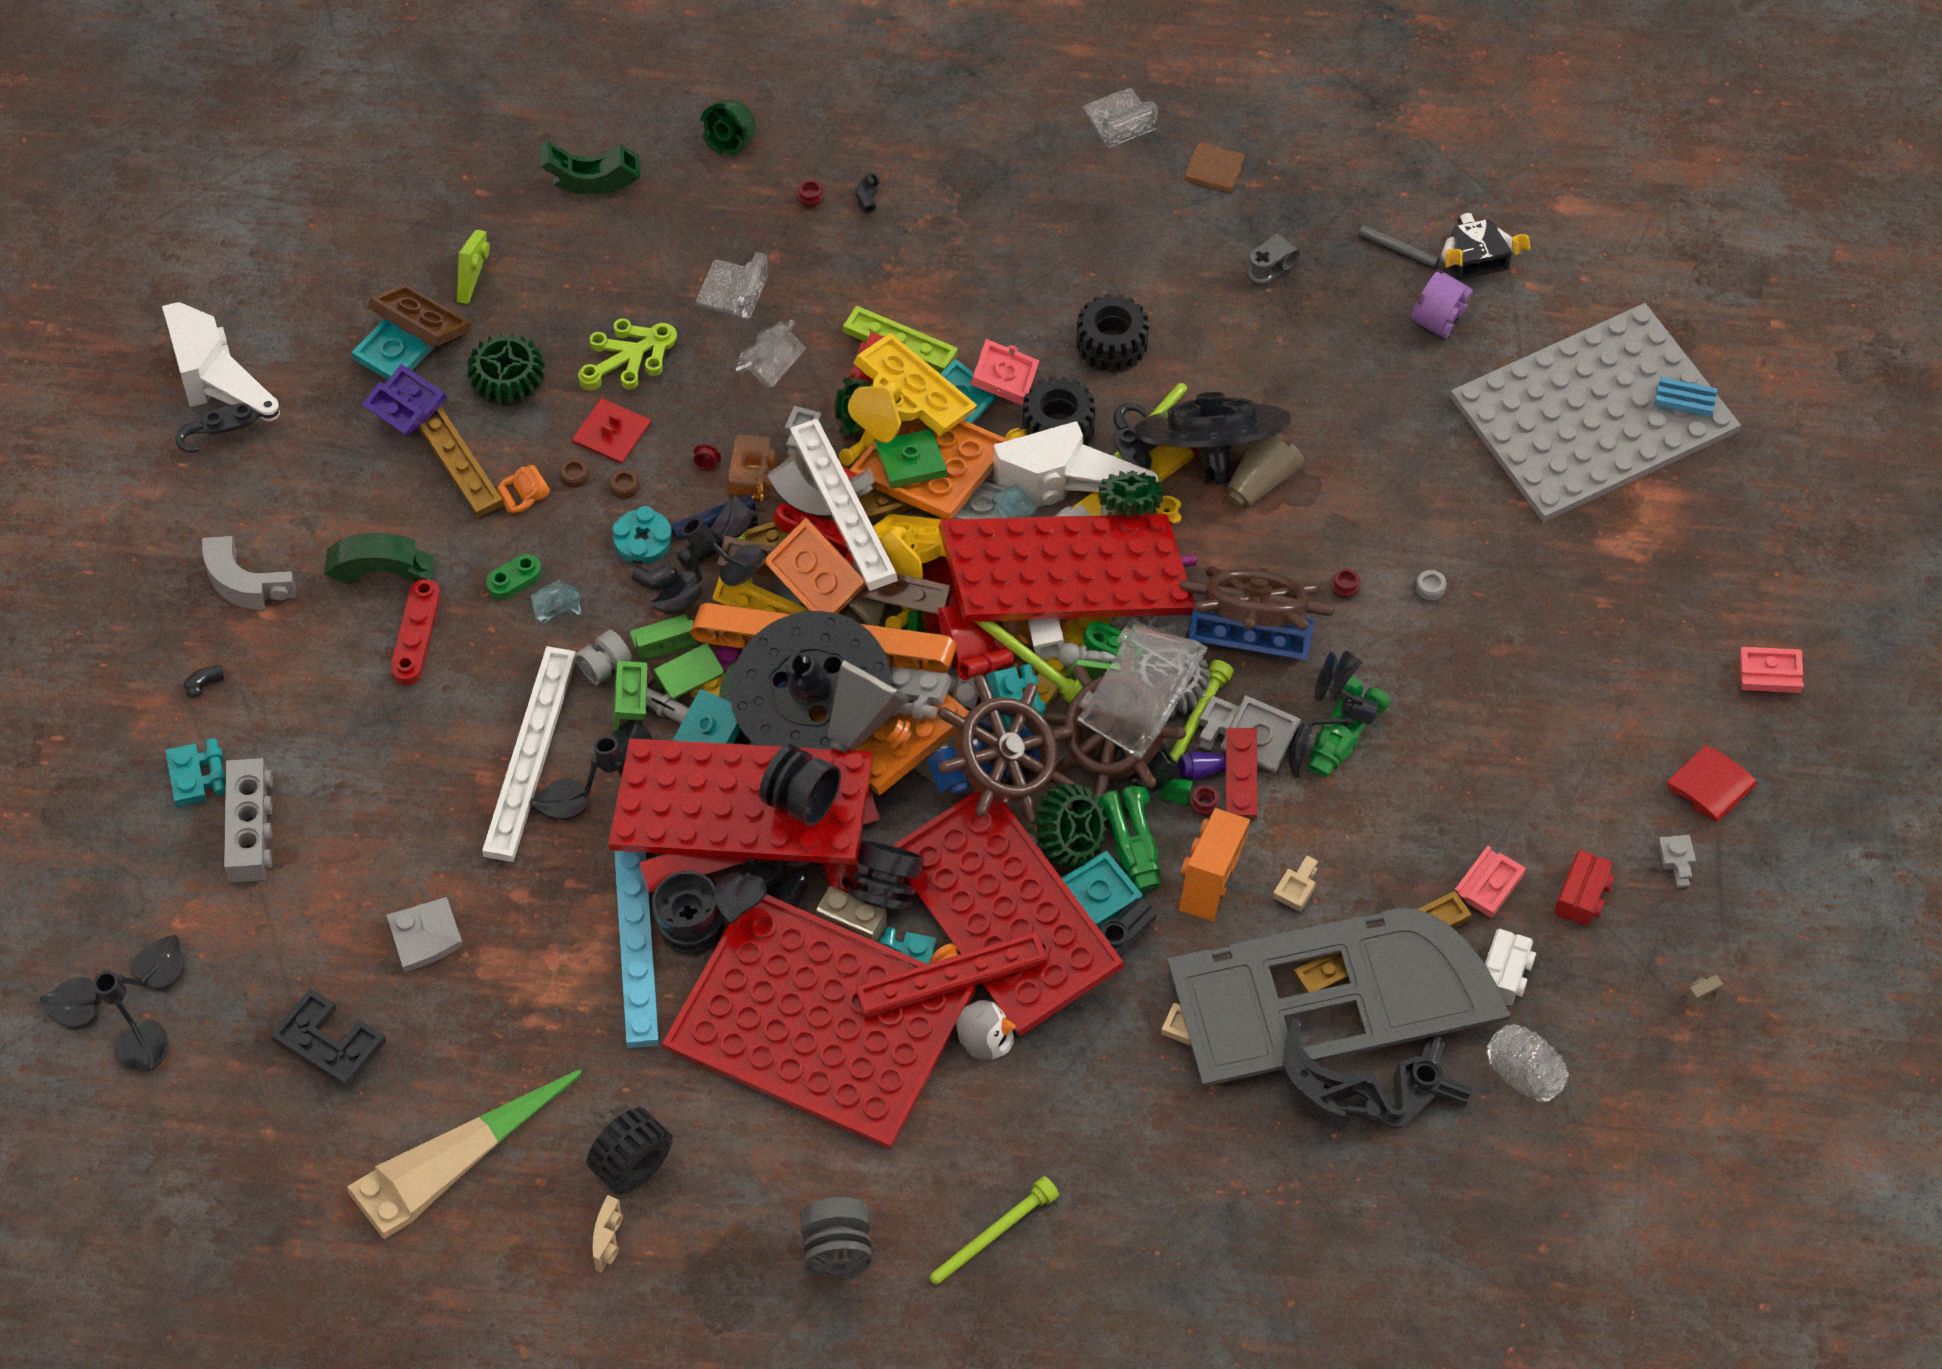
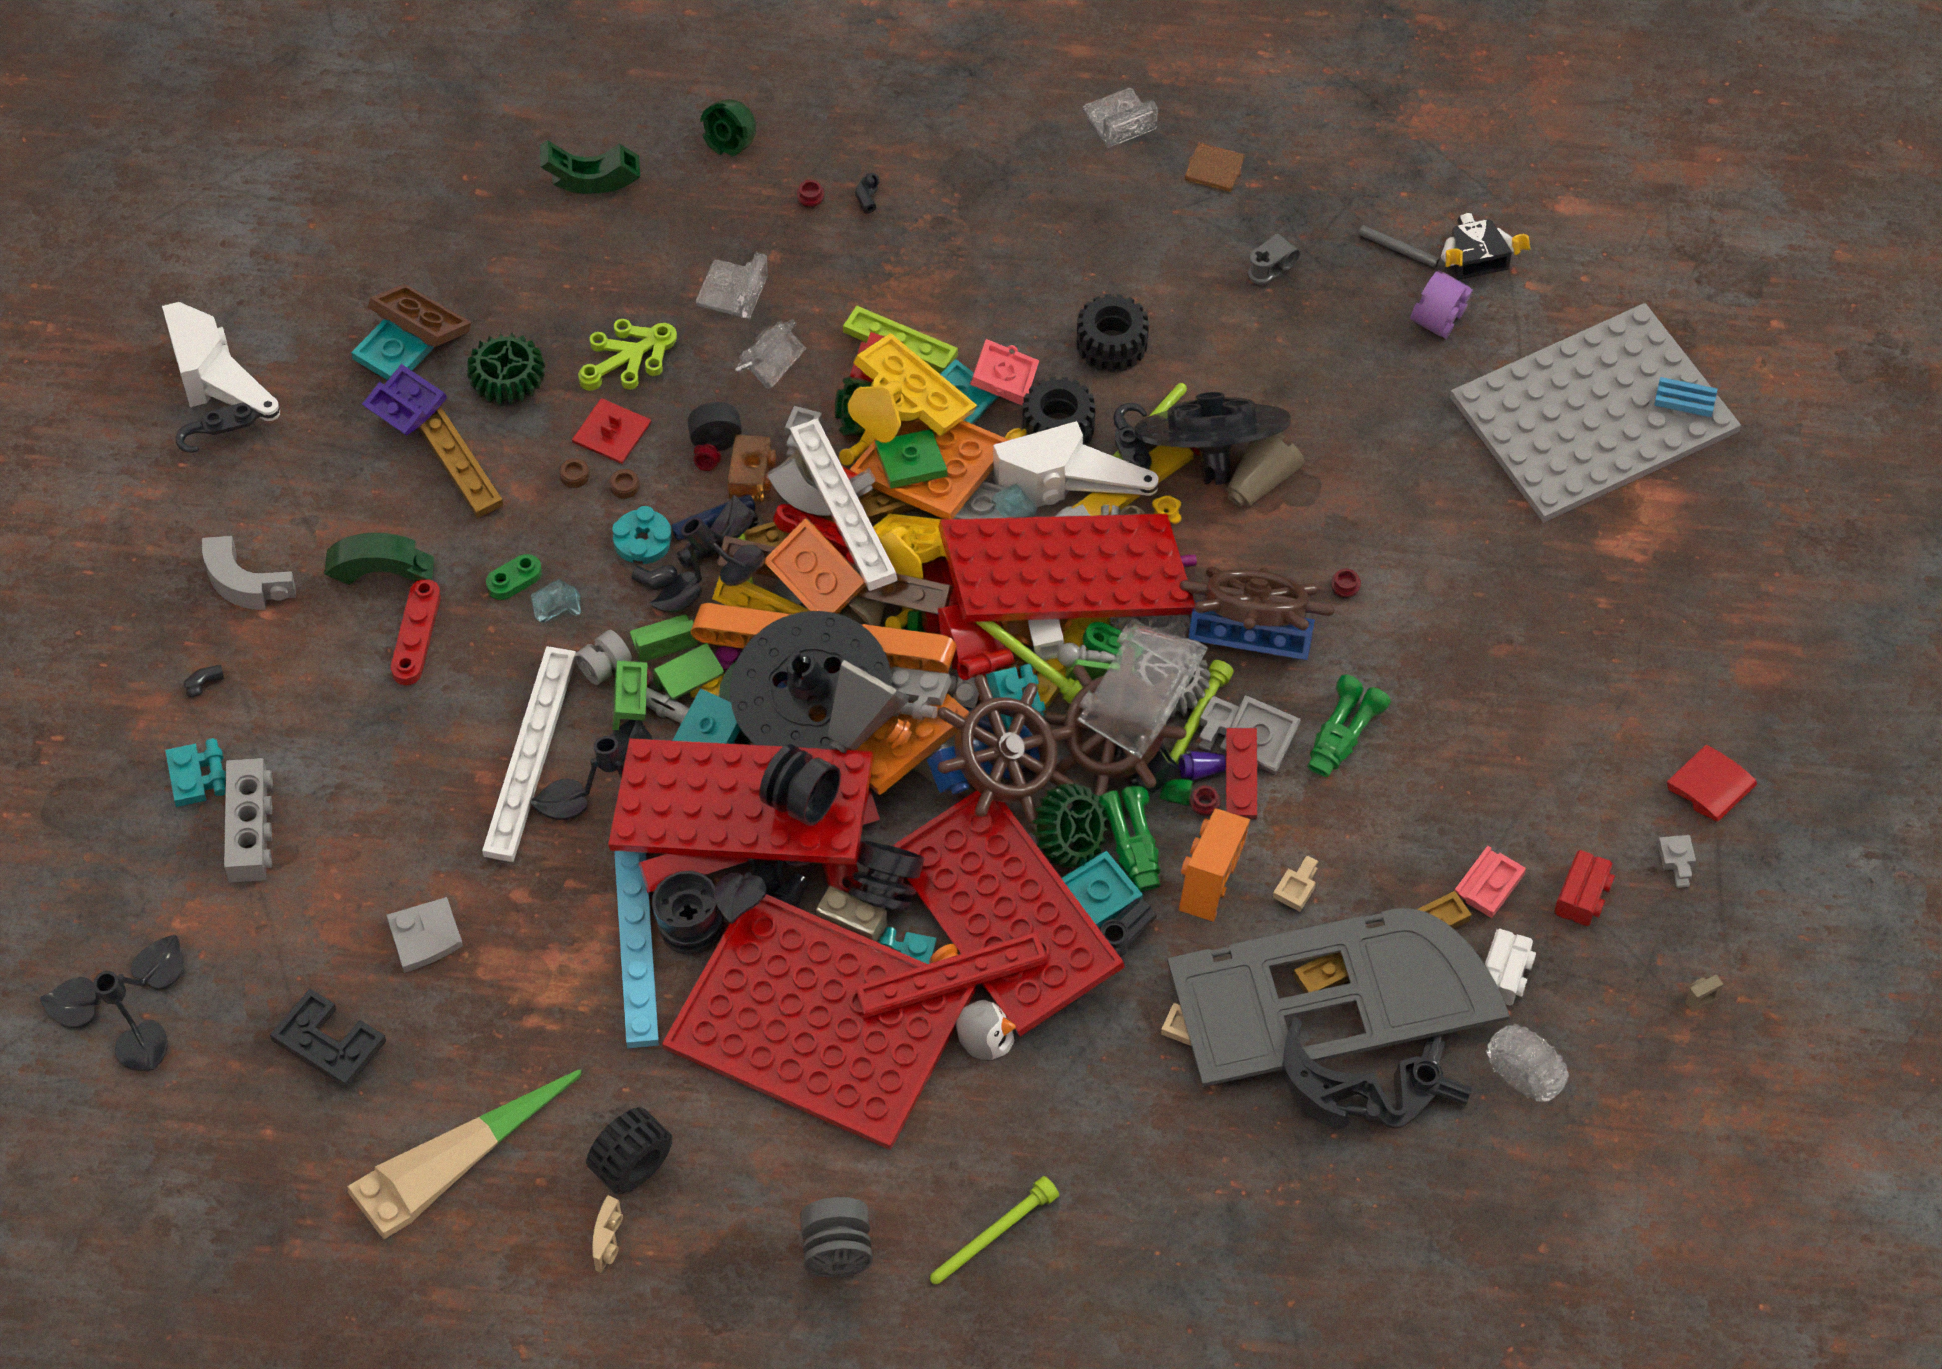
lime wing [457,230,490,304] -> none
orange piece [496,465,550,514] -> none
dark green gear [1098,470,1163,517] -> none
black plant [1288,651,1377,778] -> none
light grey tile [1416,570,1447,600] -> none
coral plate [1739,647,1804,693] -> none
none -> black tyre [687,402,742,451]

